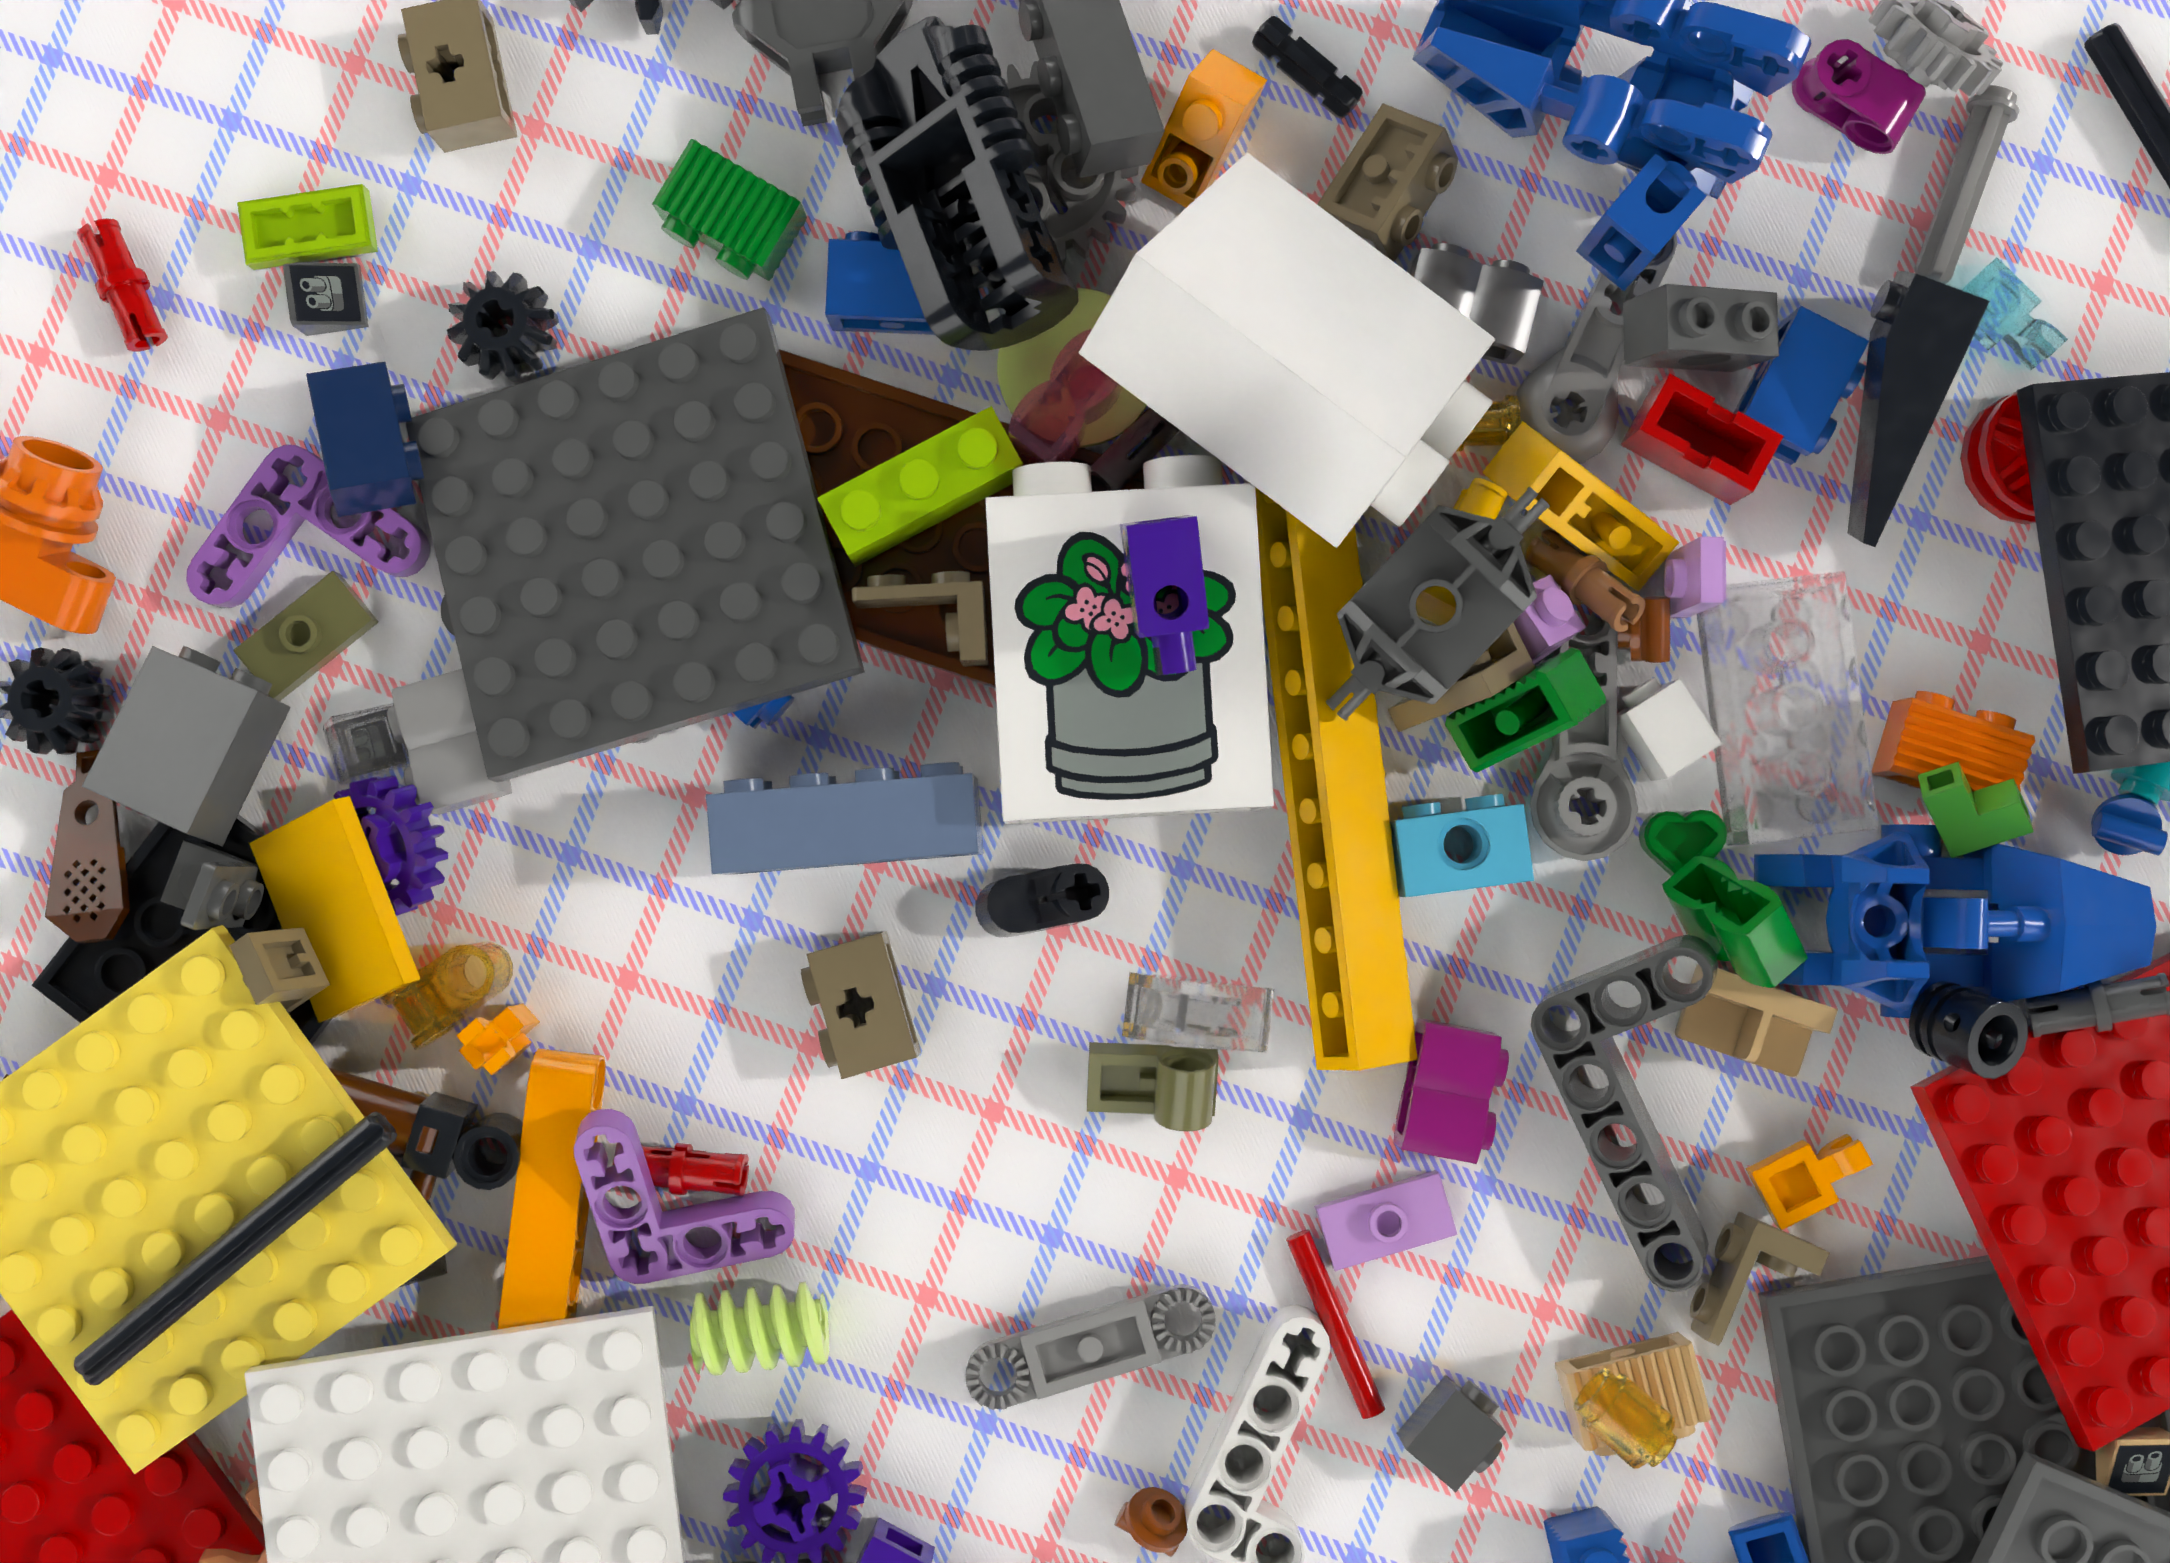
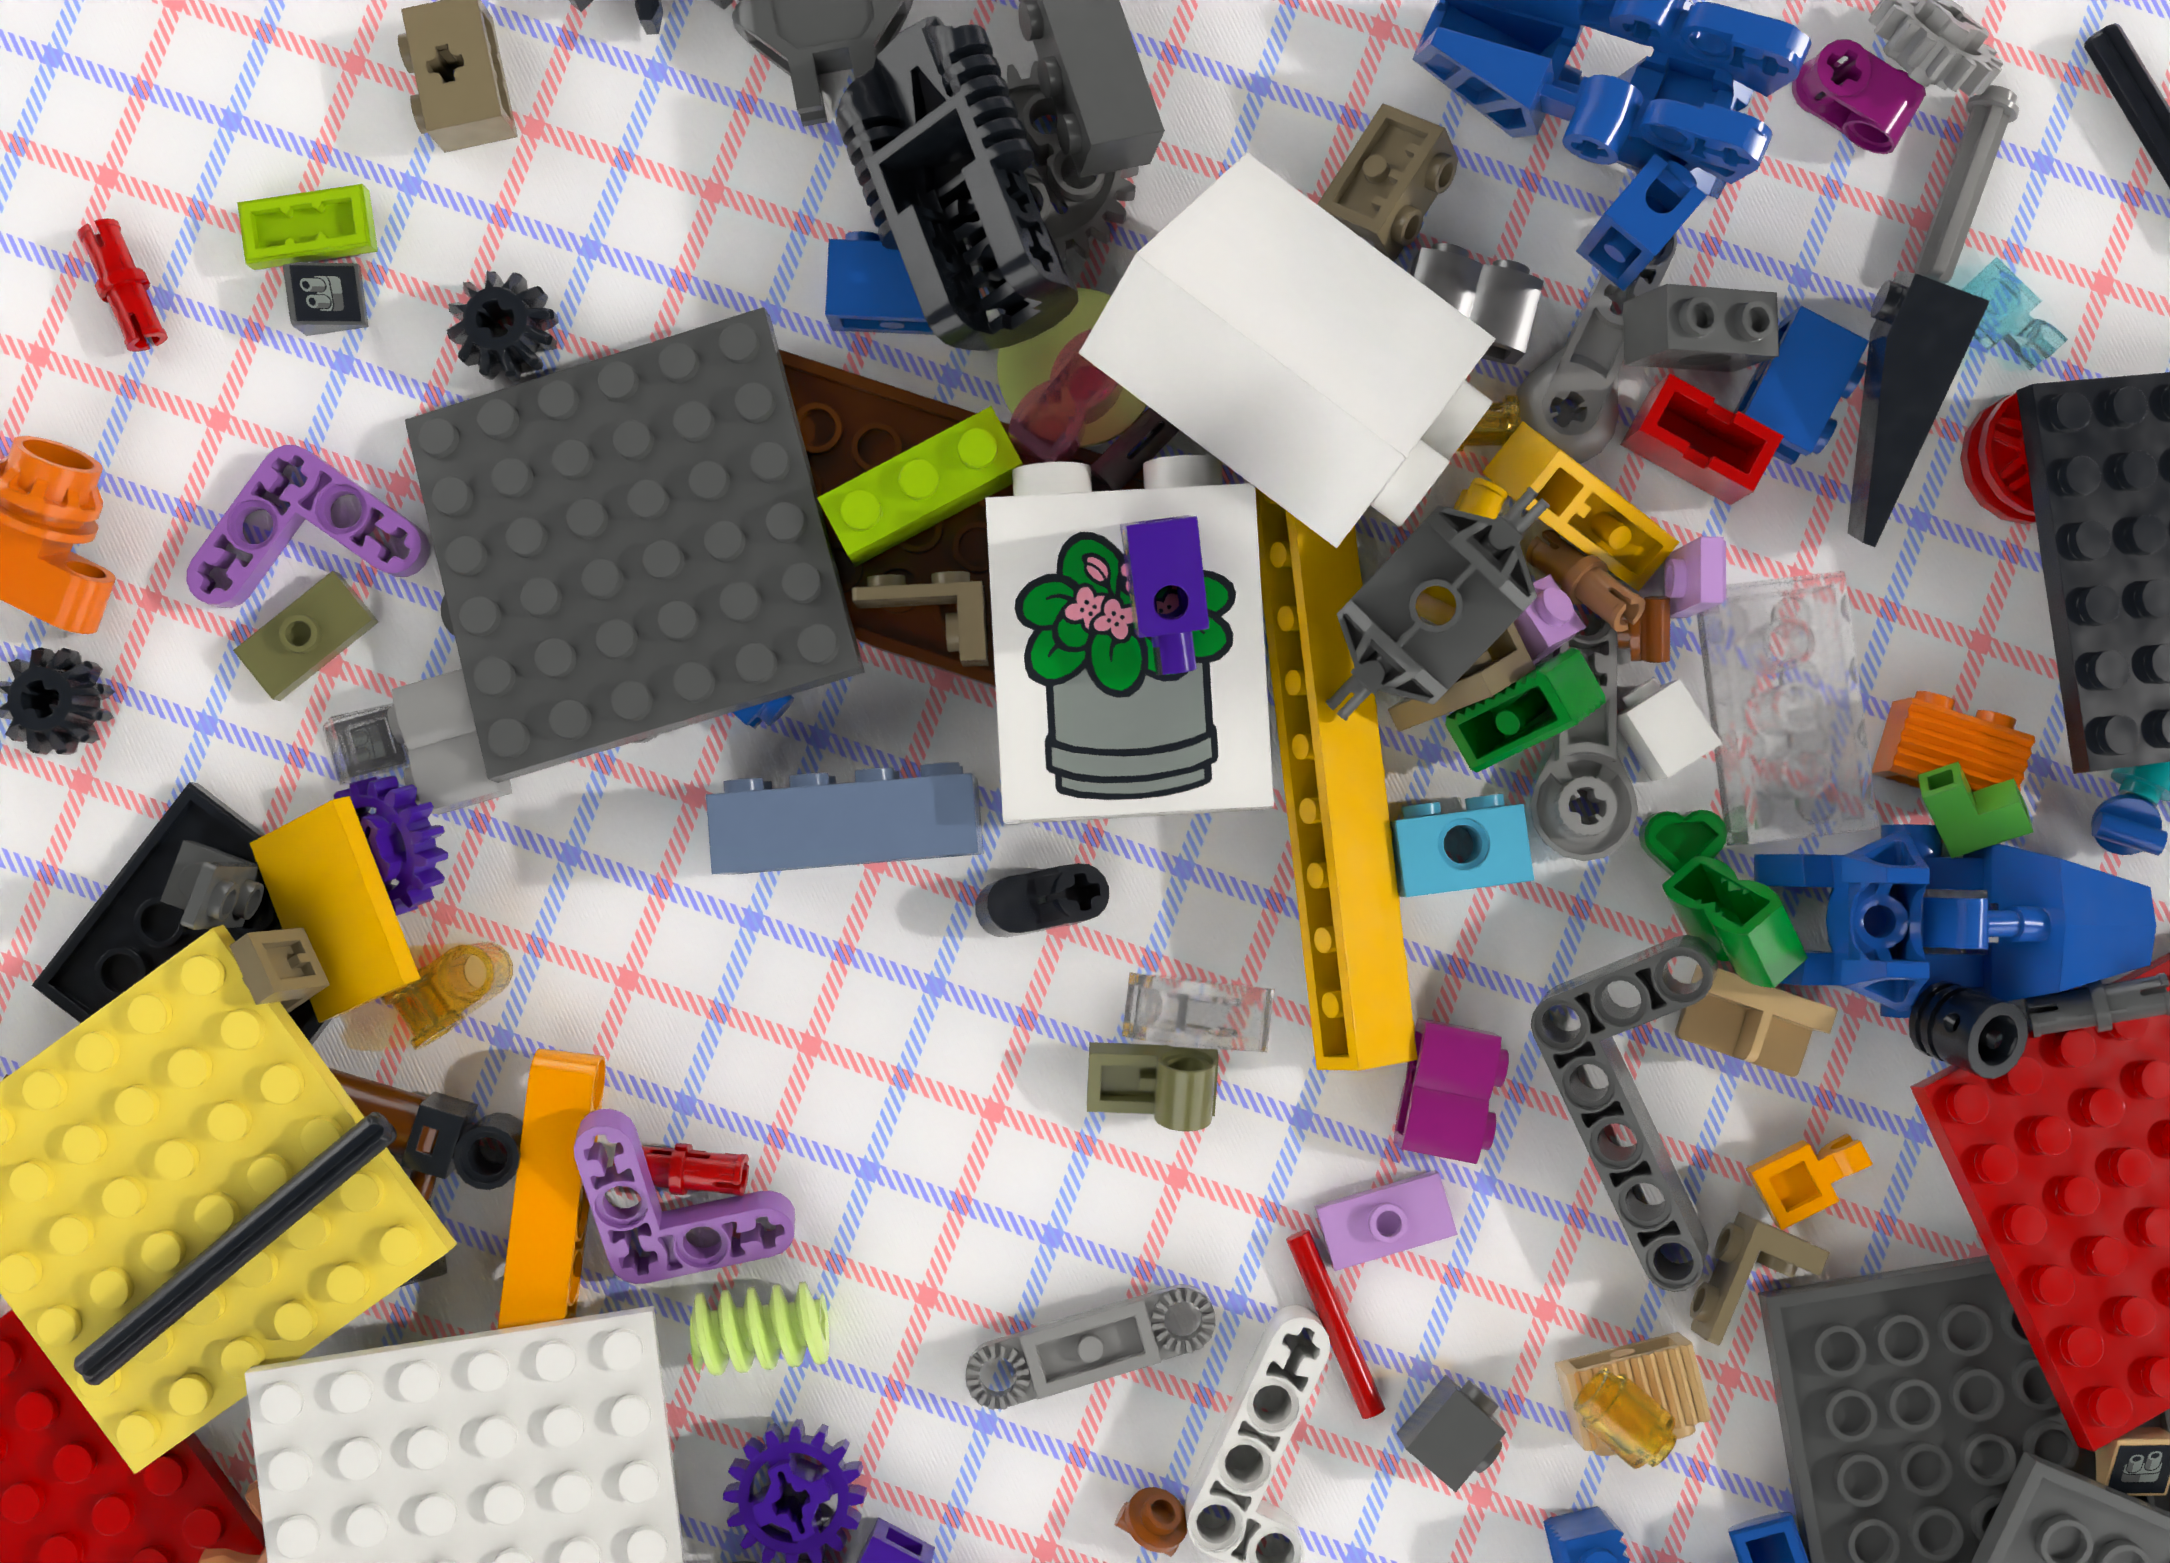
reddish brown piece [45,750,130,944] -> none
brick [82,645,291,846] -> none
dark blue brick [306,362,424,517] -> none
light orange plate [456,1003,540,1075] -> none
green brick [652,139,807,281] -> none
dark tan brick [801,931,921,1079] -> none
light orange slope [1140,49,1267,208] -> none
black axle [1252,16,1363,119] -> none

